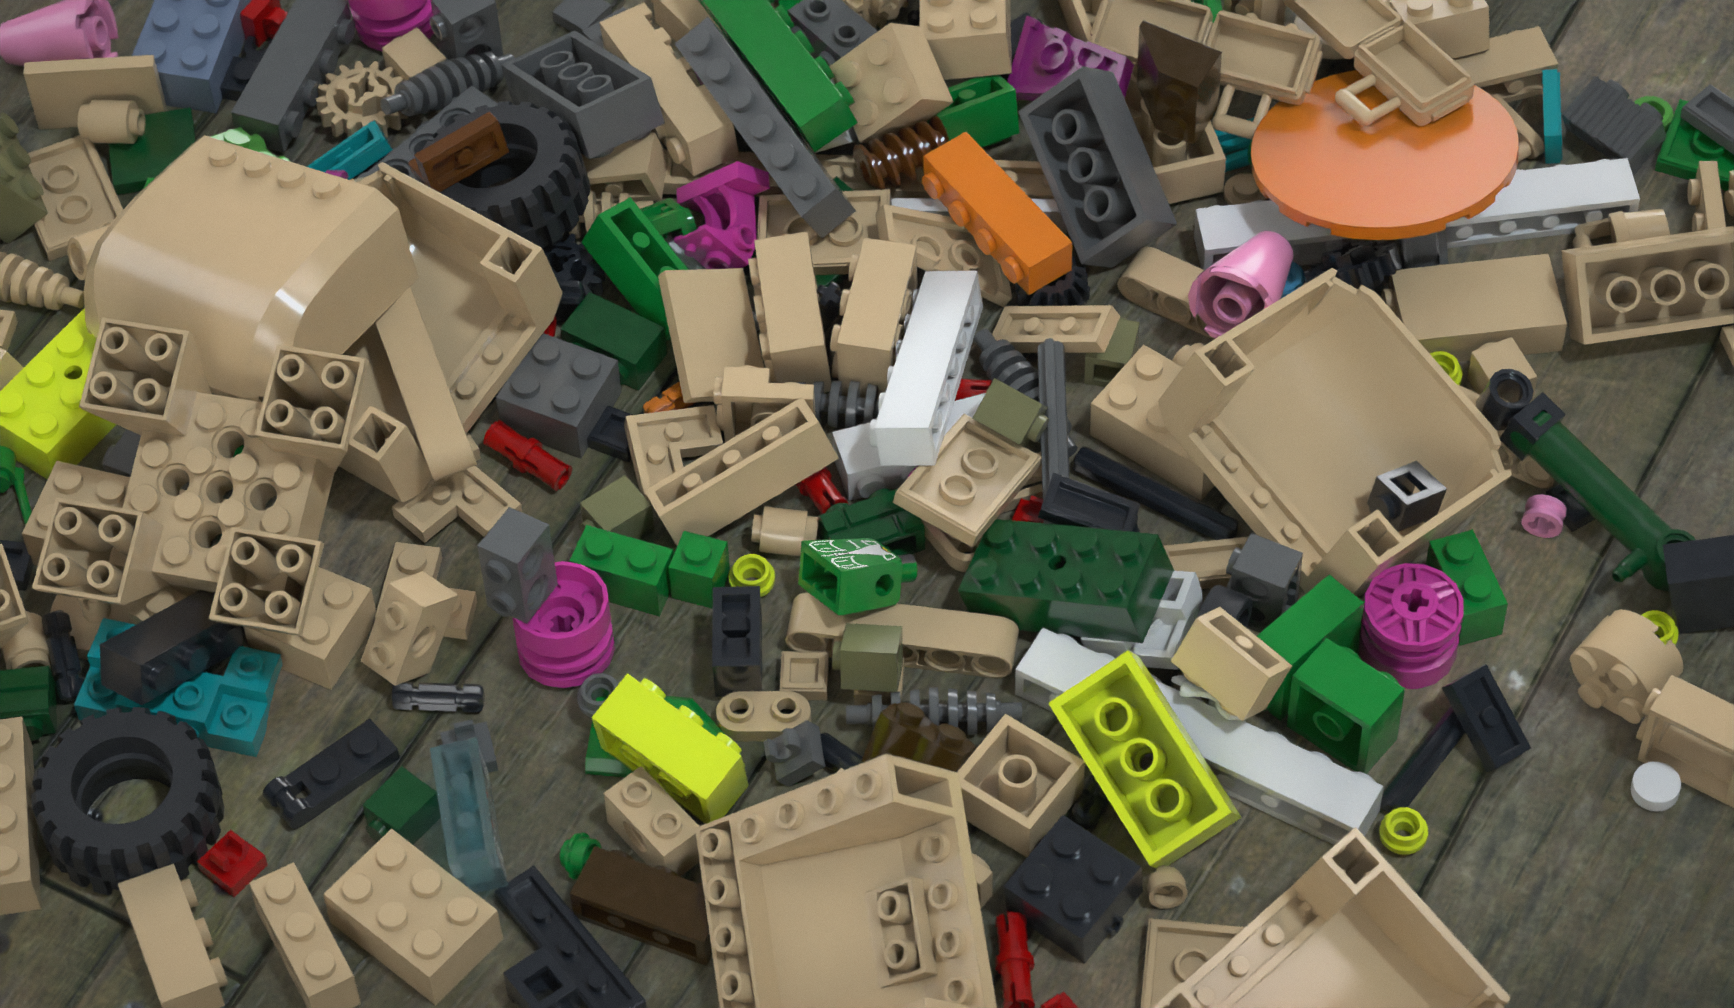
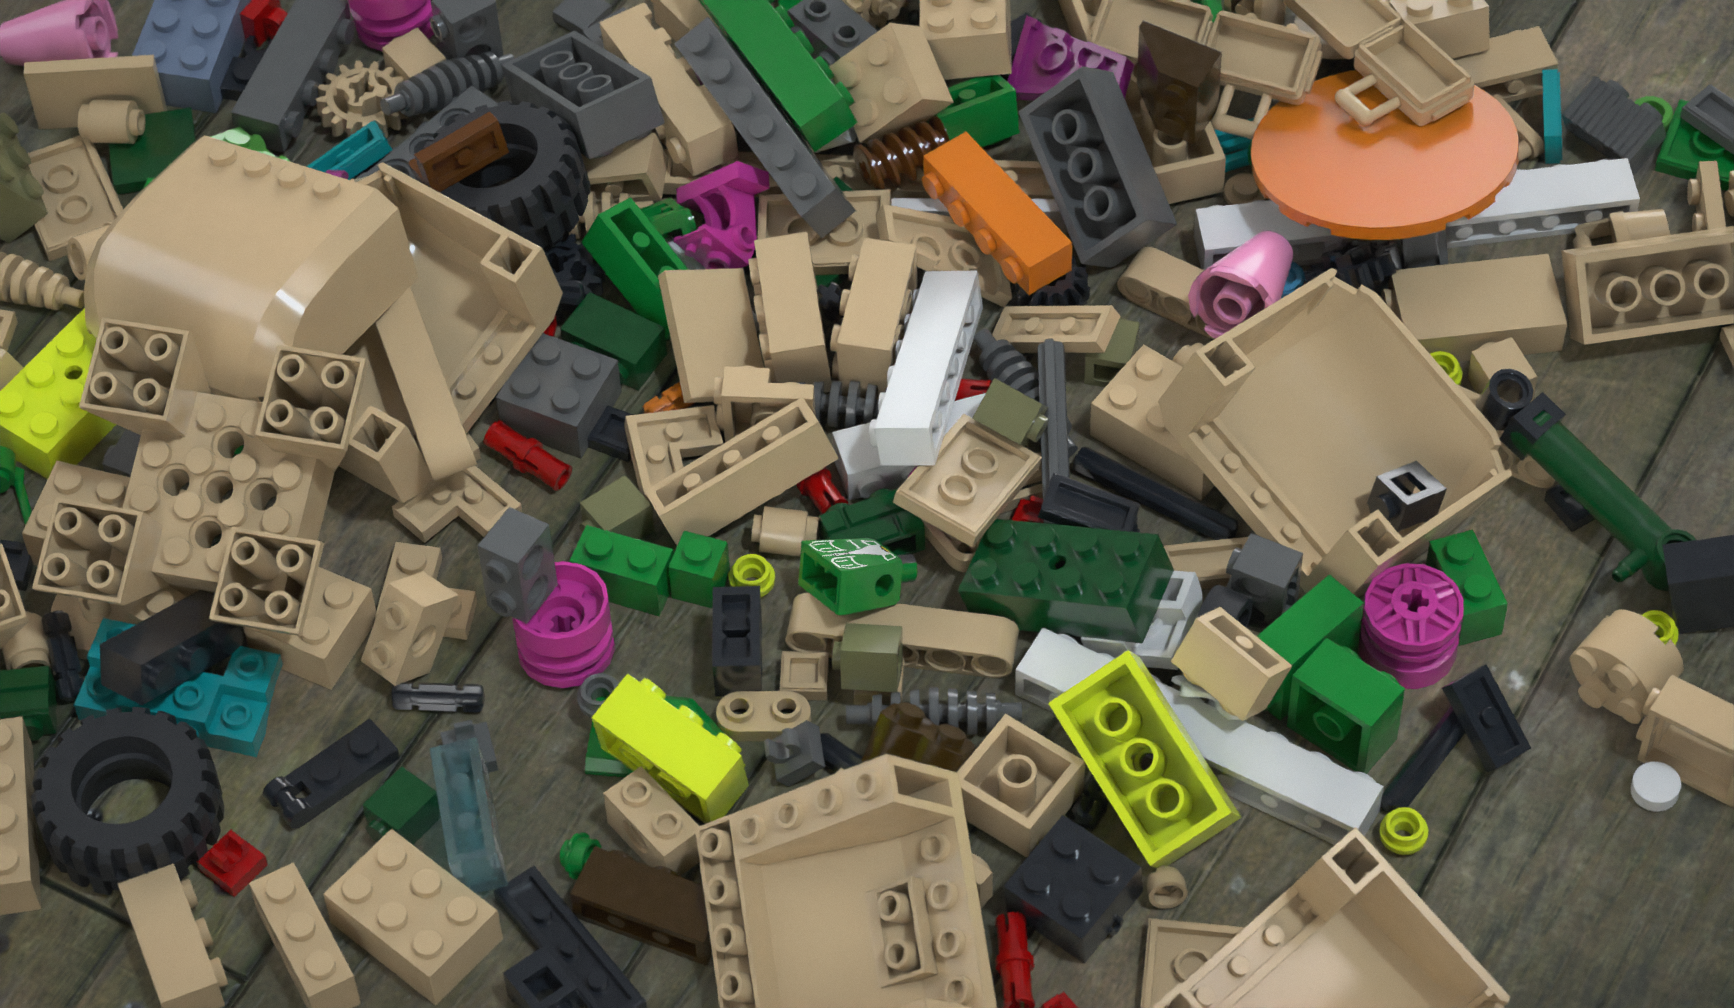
bright pink bush [1522,494,1567,538] -> none

